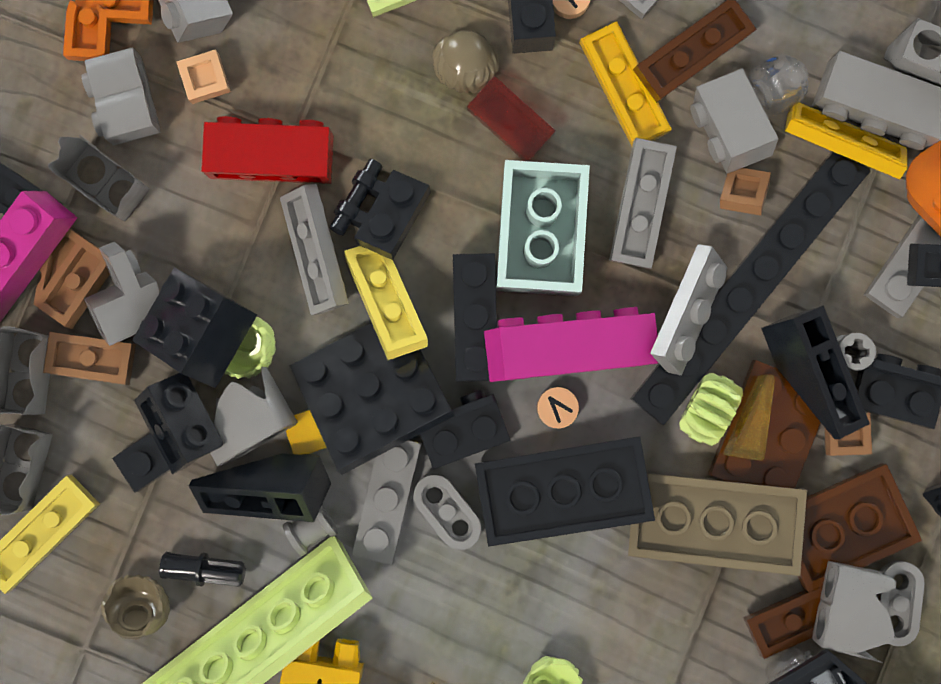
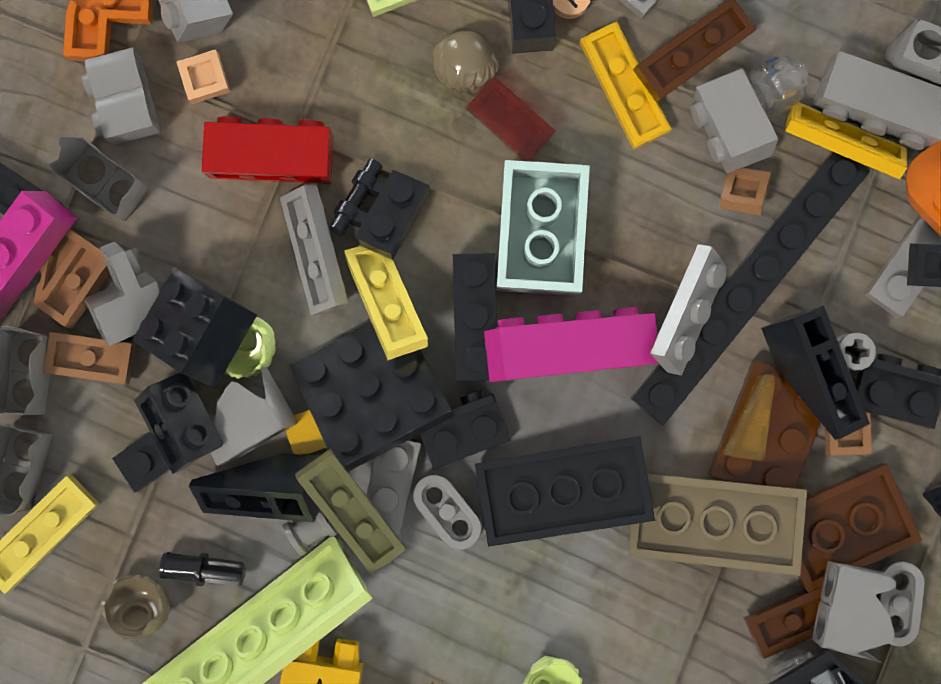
light nougat tile [537,387,579,429] -> none
light grey plate [609,138,677,269] -> none
yellowish green gear [679,373,743,446] -> none
none -> olive plate [295,448,406,575]

